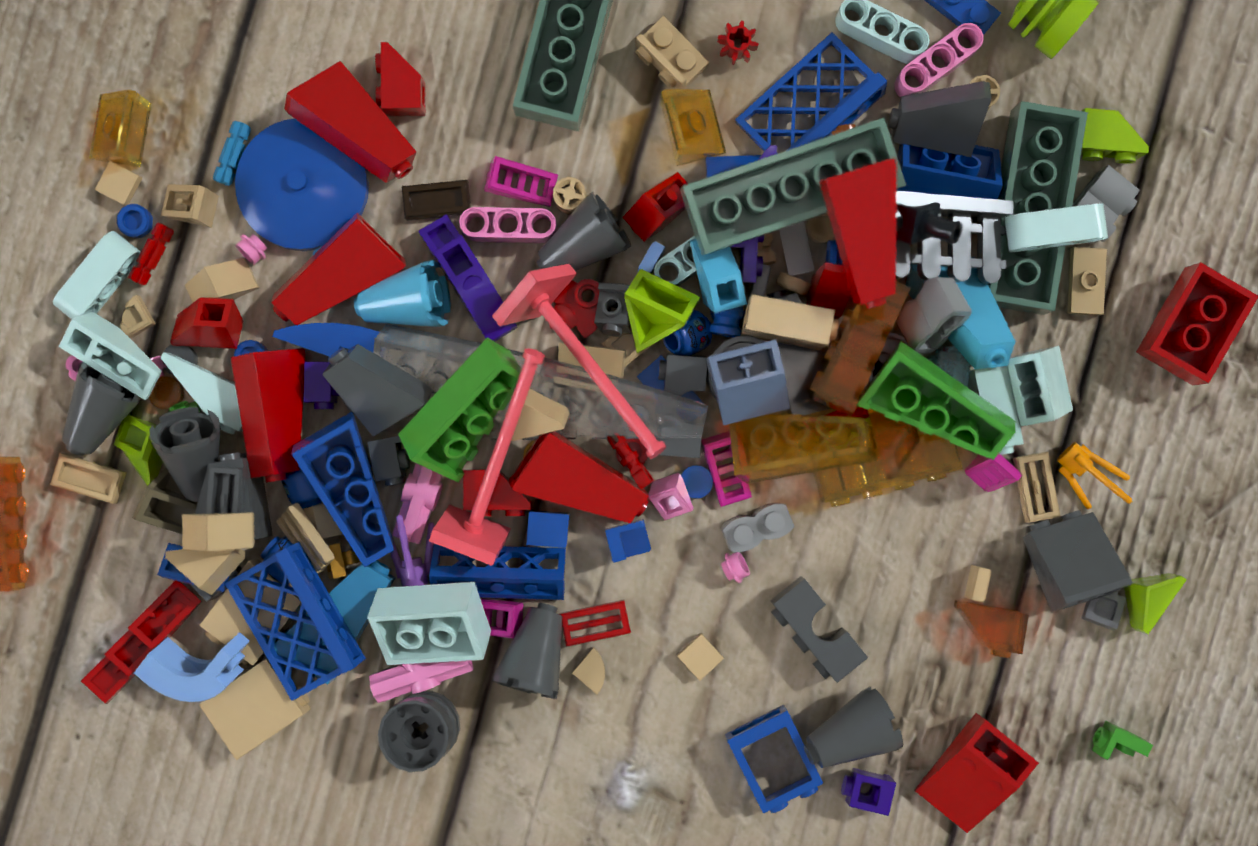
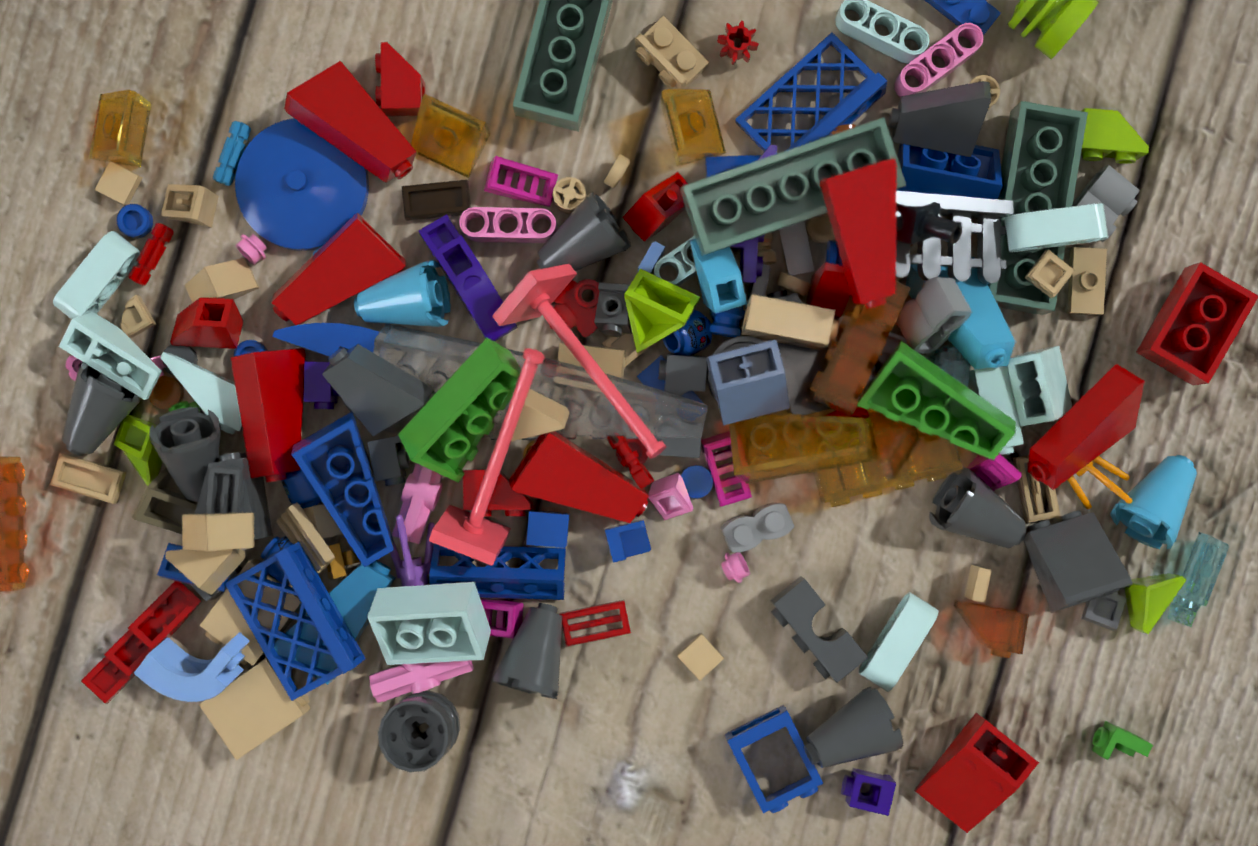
tan tile [572,647,605,694] -> none
none -> clear yellow slope [411,94,491,178]
none -> tan tile [603,154,630,188]
none -> light aqua beam [859,592,939,692]
none -> dark grey cone [929,467,1026,548]
none -> tan tile [1024,249,1075,298]
none -> red slope [1027,364,1145,490]
none -> medium azure cone [1110,455,1197,549]
none -> clear light blue hinge [1167,532,1229,627]

